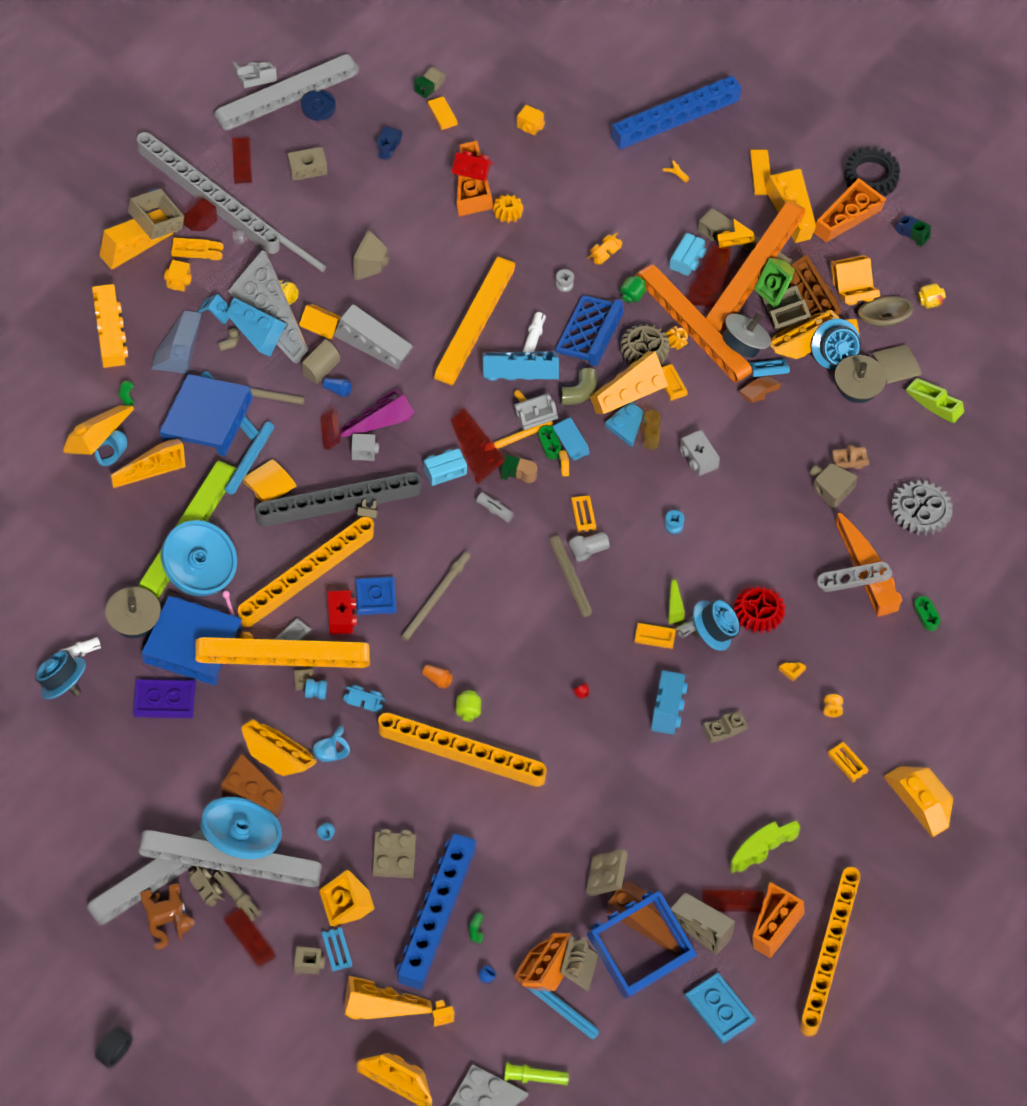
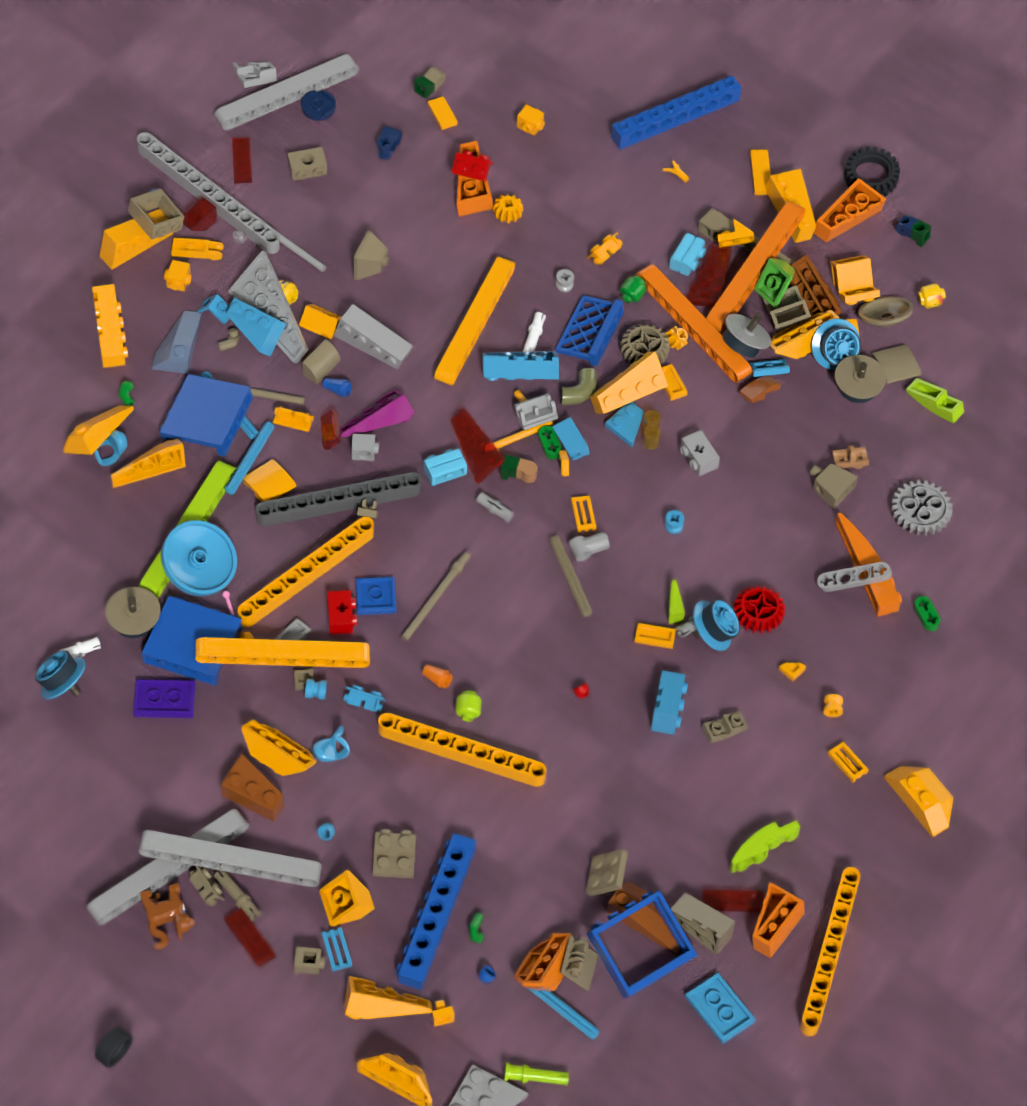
dark azure dish [200,797,282,859] -> none
none -> light orange hinge [273,406,314,432]

